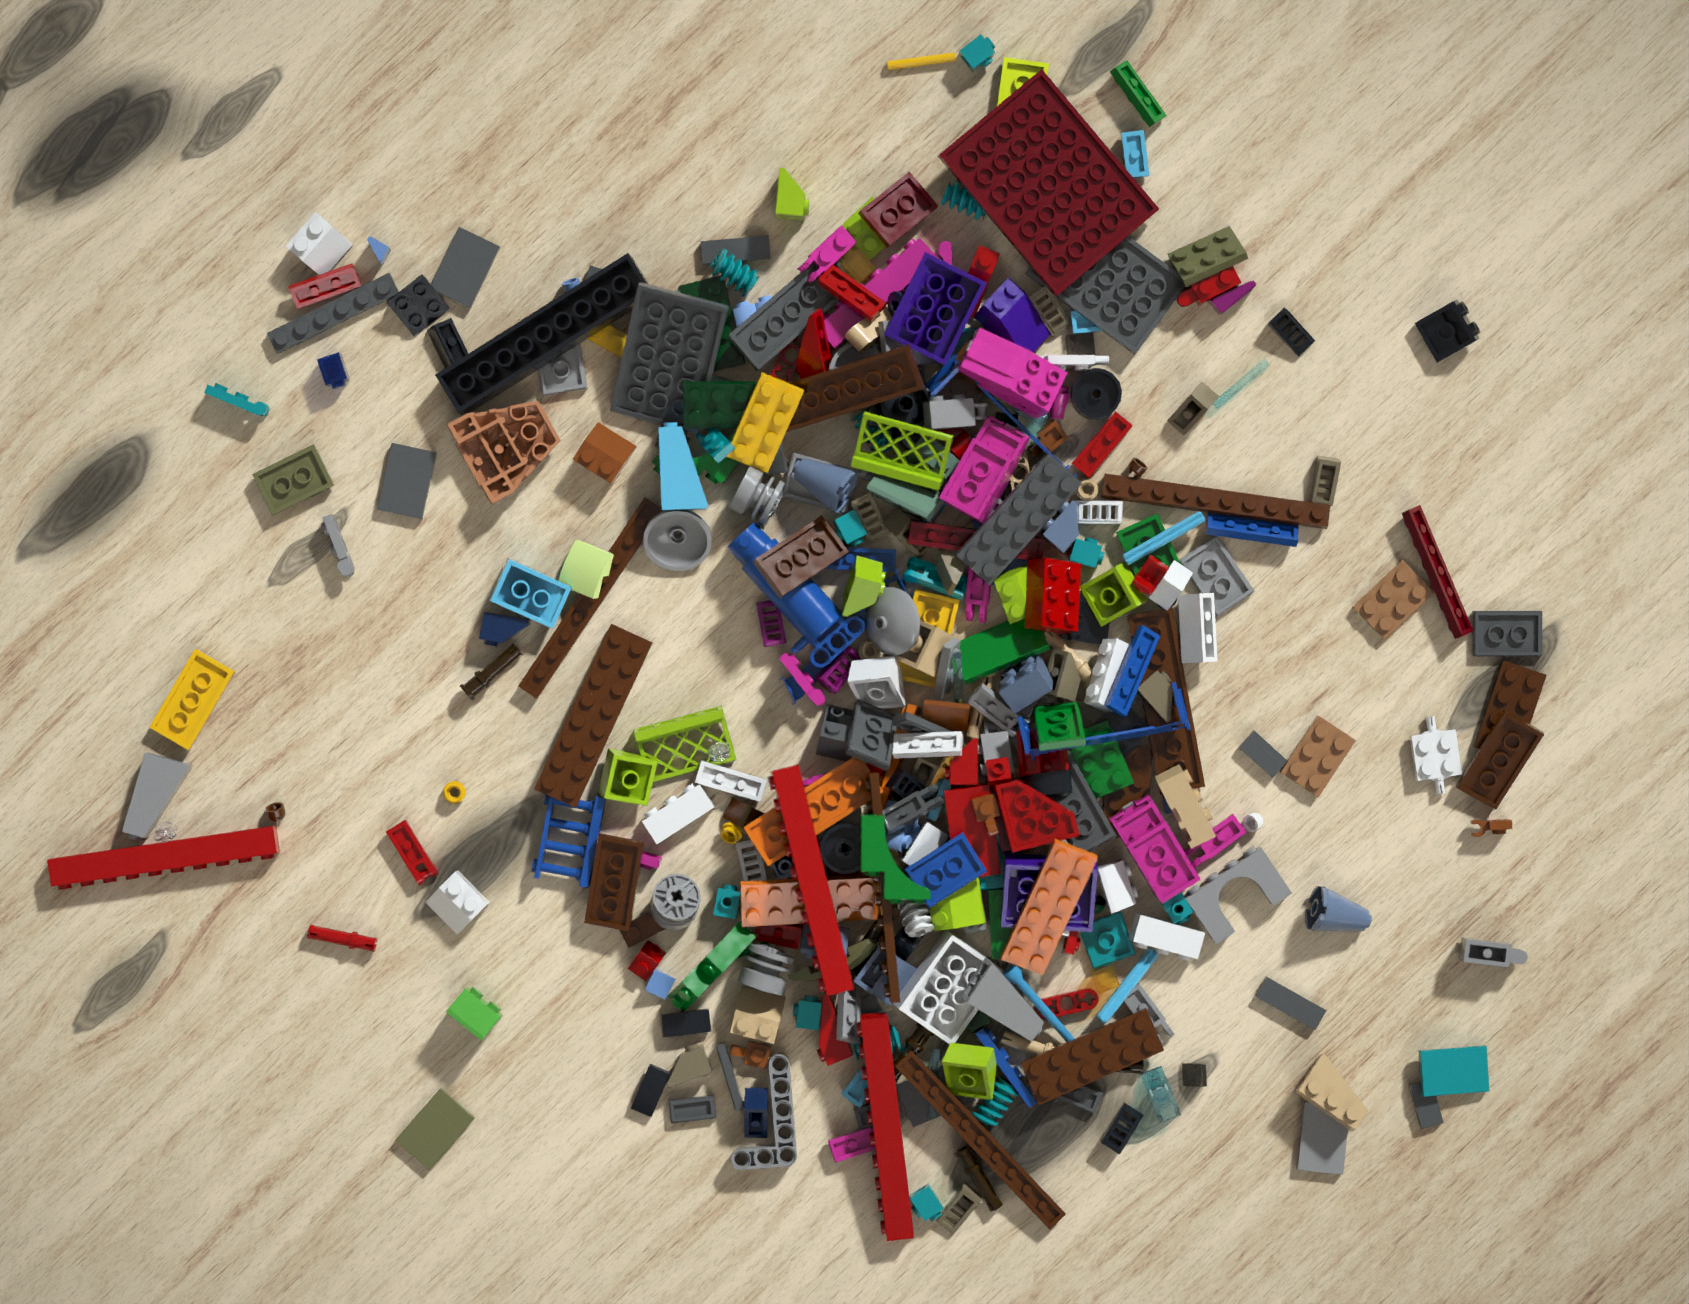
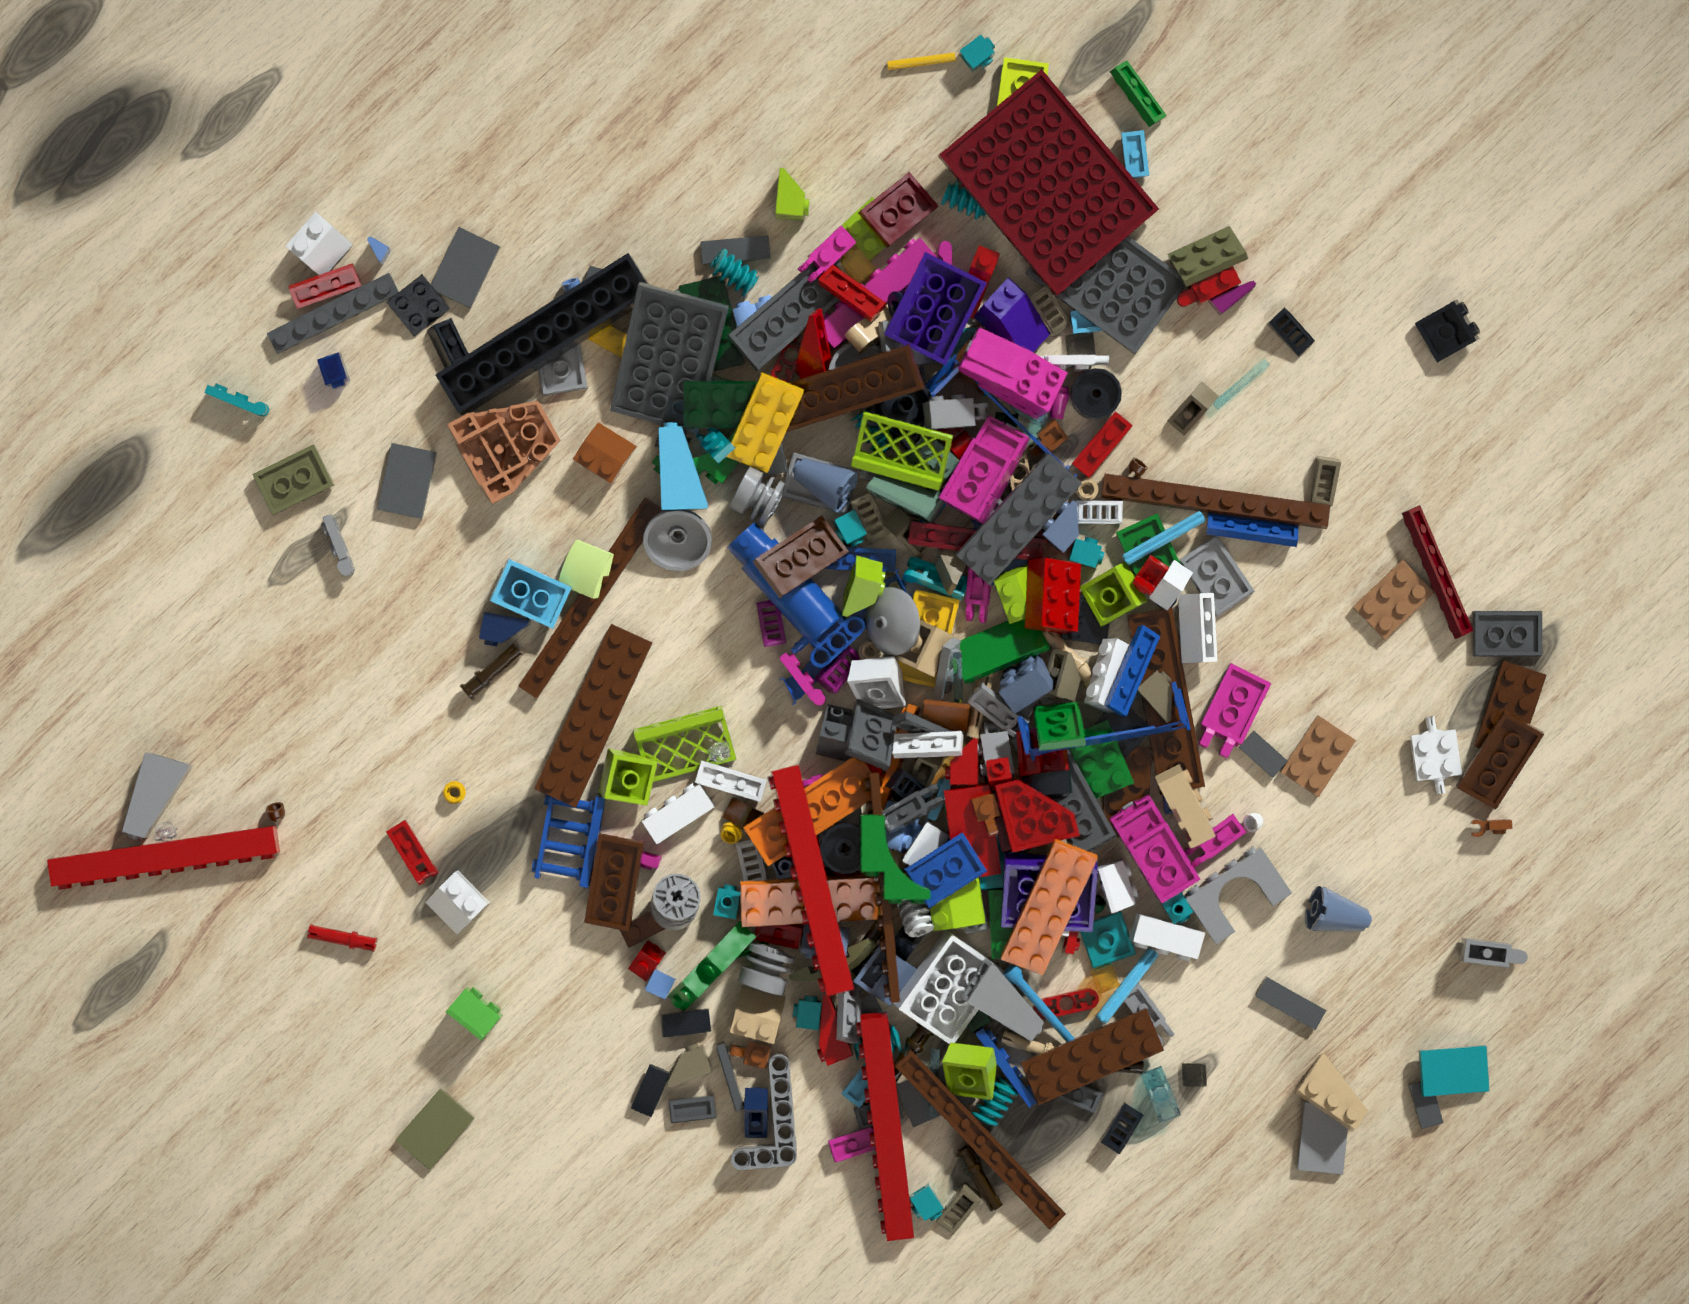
yellow plate [149,649,236,750] -> none
none -> dark pink tile [1198,663,1272,758]

